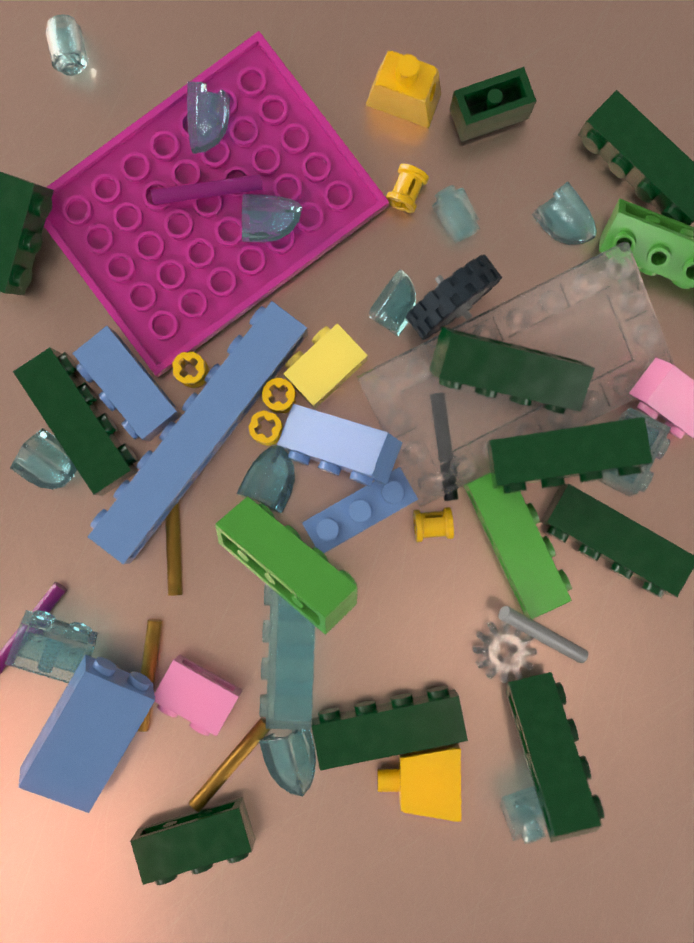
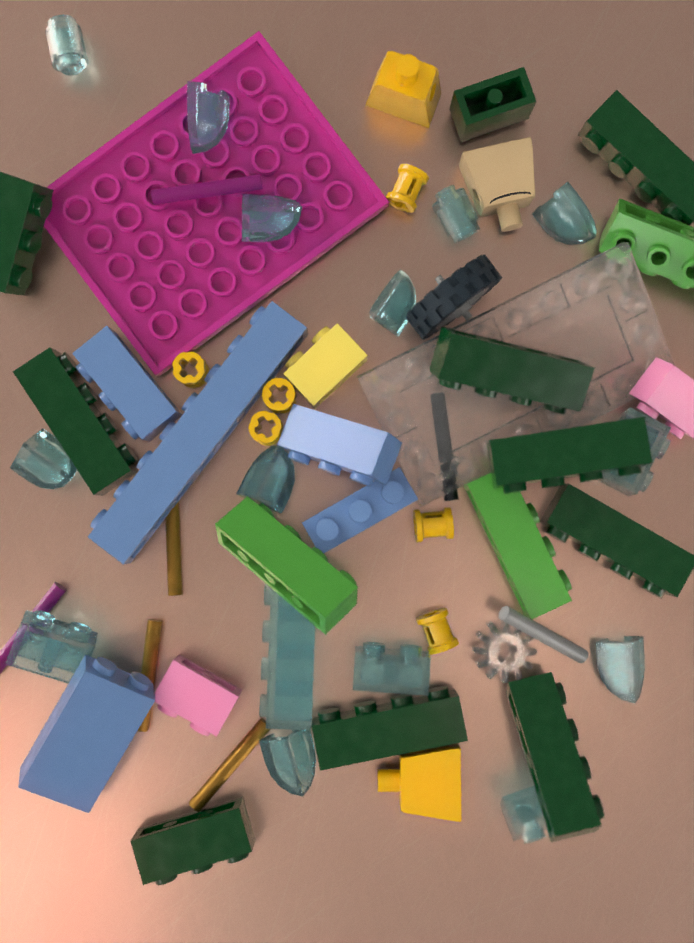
none -> clear light blue brick [353,642,431,696]
none -> yellow bush [416,608,459,655]
none -> tan torso [459,137,535,232]
none -> clear light blue brick [596,636,645,704]

